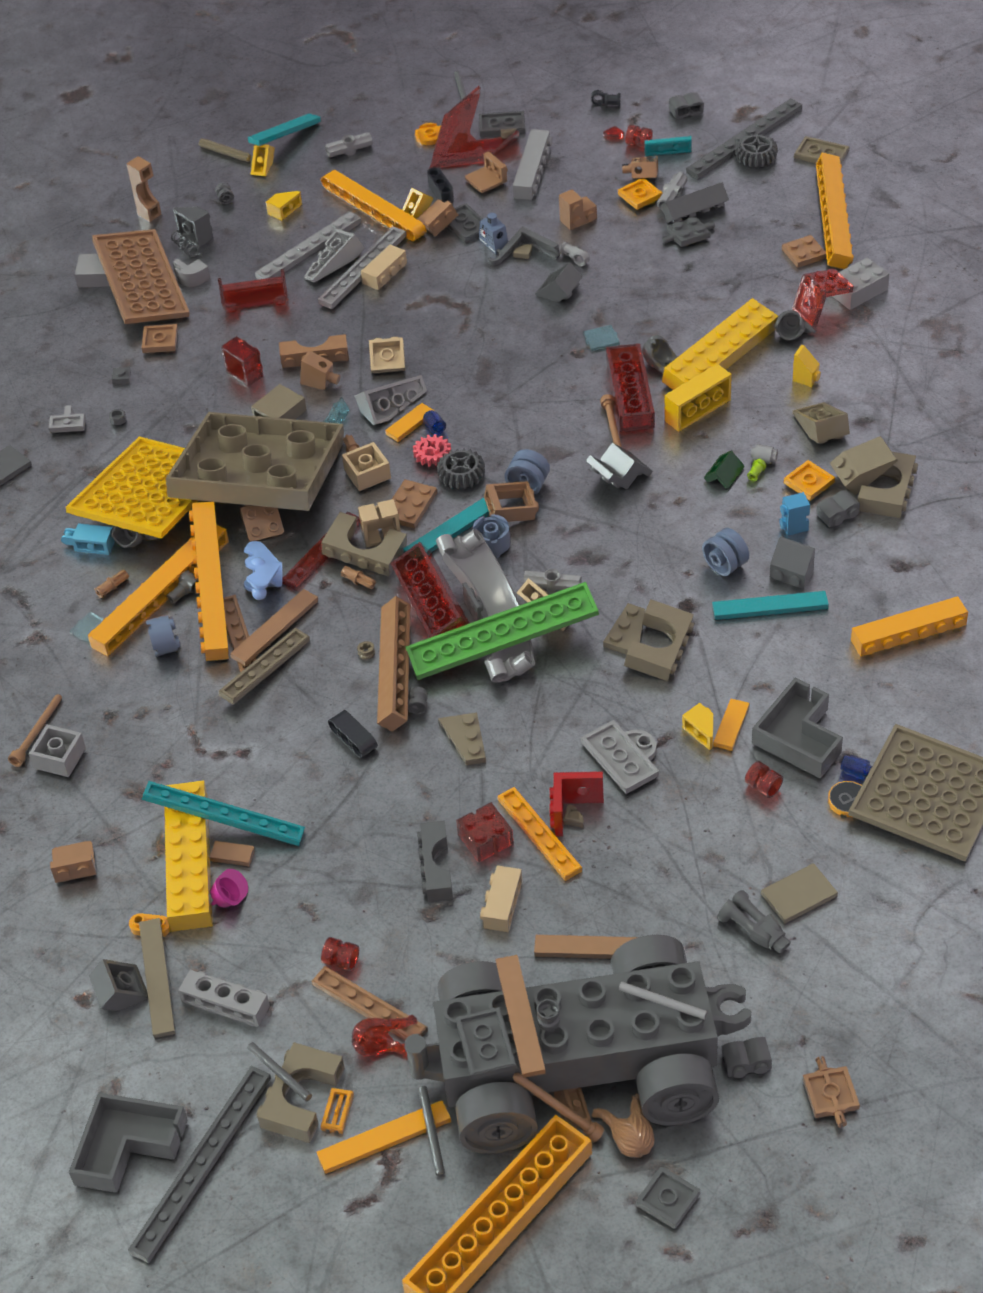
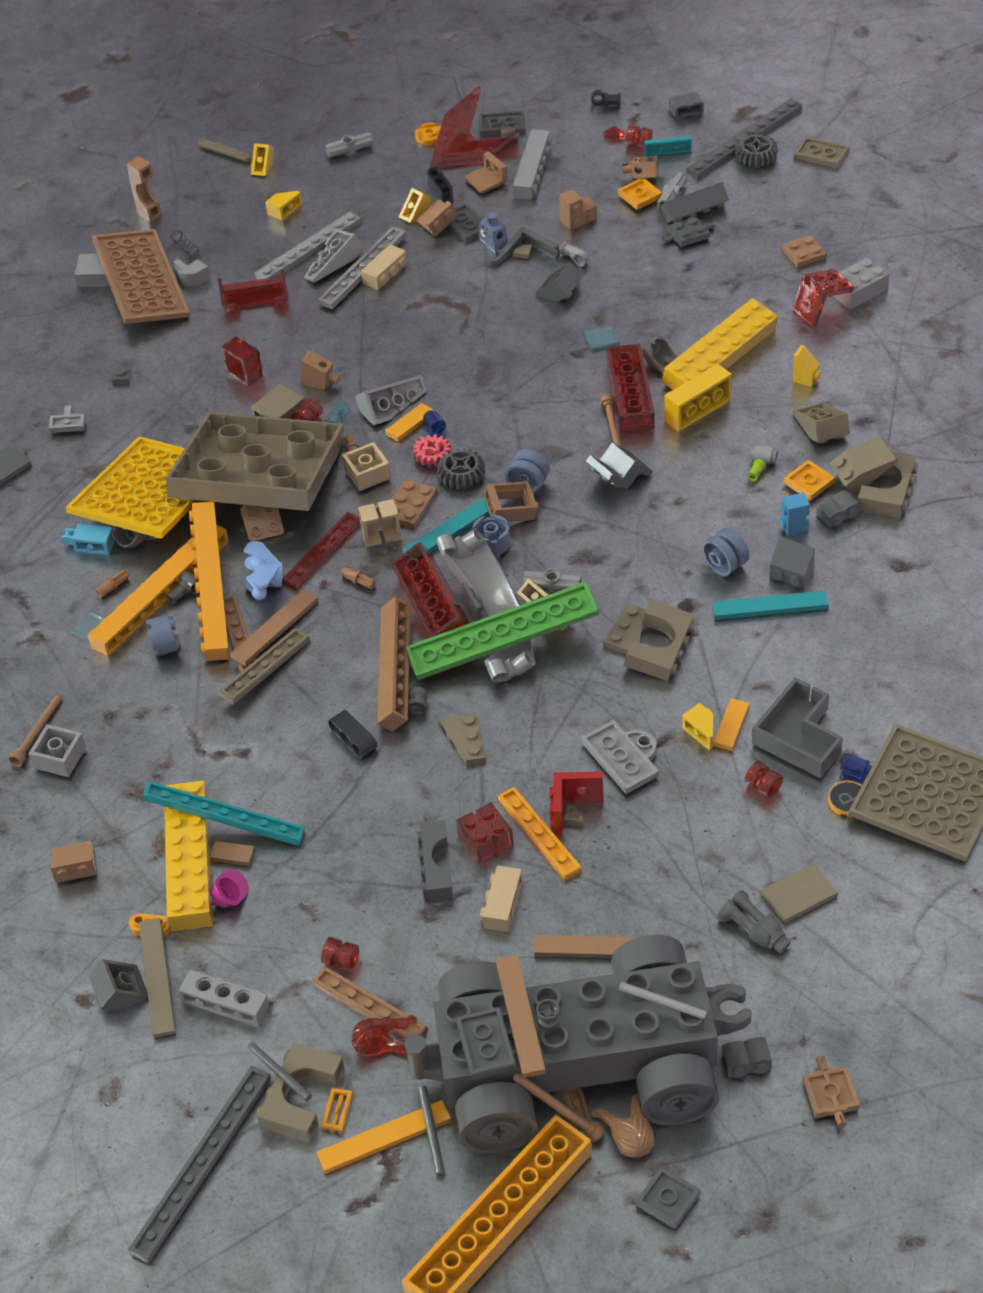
dark grey piece [69,1092,188,1193] -> none
dark grey tile [109,409,126,425] -> none
medium nougat plate [142,324,178,353] -> none
dark grey slope [173,206,213,247] -> none
dark grey wheel [215,183,234,205] -> none
teal tile [248,113,321,146] -> none
medium nougat arch [279,334,349,368] -> none
light orange beam [321,170,427,242] -> none
dark tan arch [321,512,407,577] -> none
dark tan bush [357,641,375,660] -> none
tan plate [369,337,405,374] -> none
dark green panel [704,450,744,489] -> none
dark grey hair [774,310,816,340] -> none
light orange brick [816,152,854,269] -> none
light orange brick [851,596,968,657] -> none
none -> clear red wheel [291,398,323,421]

